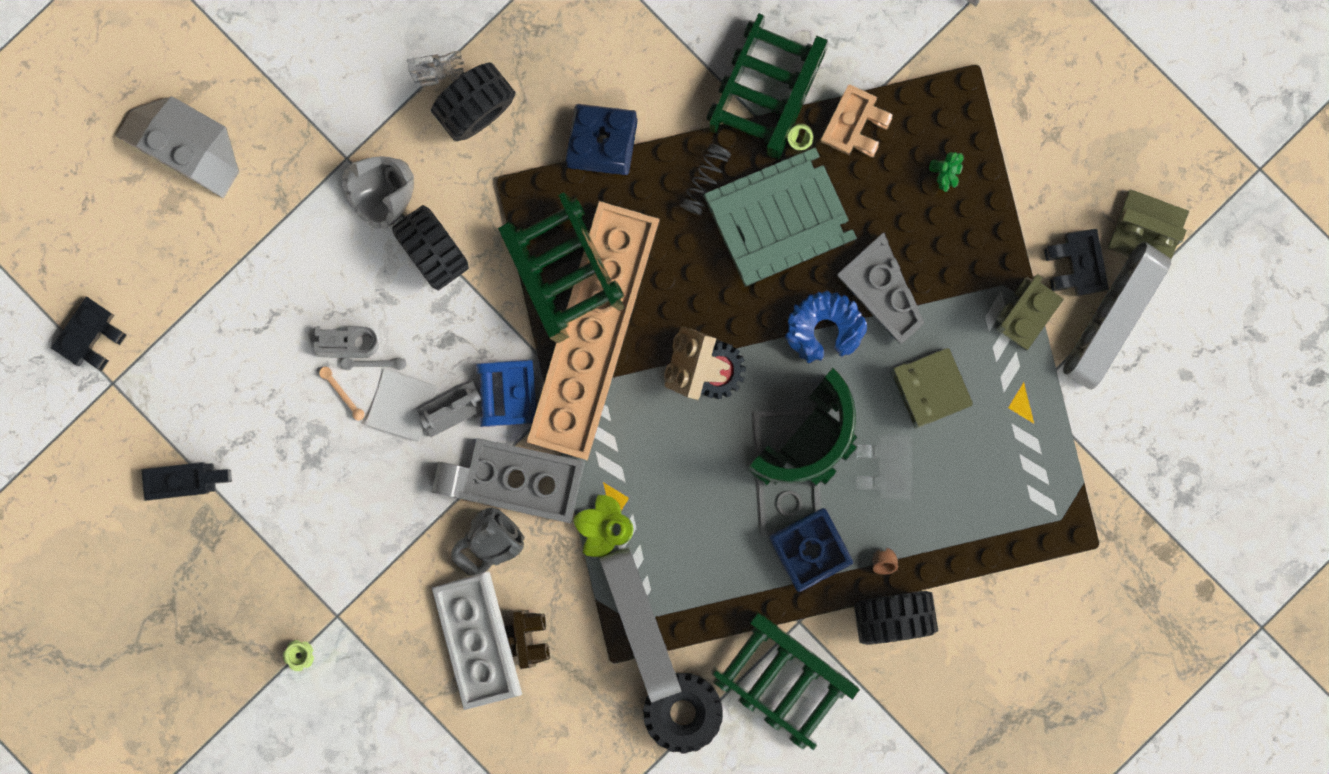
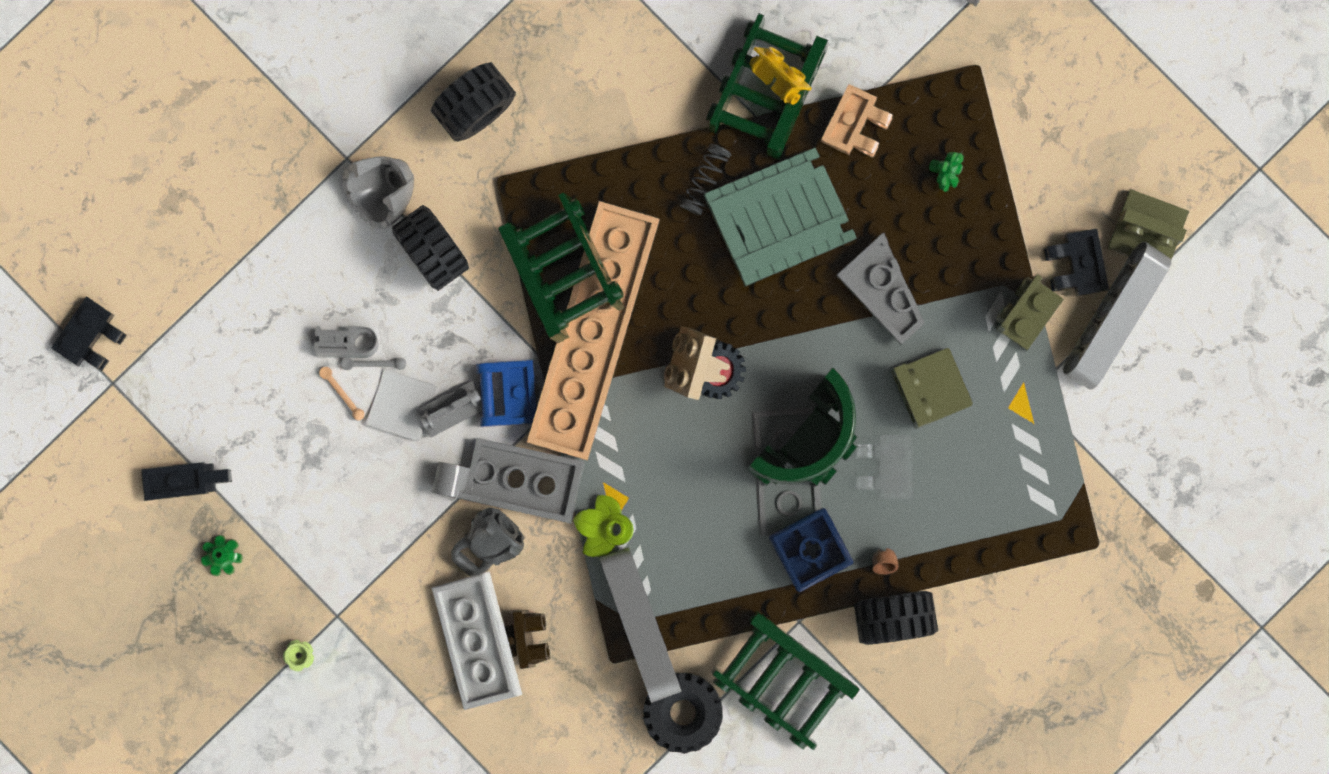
light grey wedge [116,96,239,198] -> none
clear plate [407,51,464,86] -> none
dark blue brick [566,104,638,175] -> none
blue piece [785,290,867,363] -> none
yellowish green hinge [788,124,813,150] -> none
none -> green plant [201,535,243,576]
none -> yellow hinge [749,47,812,105]

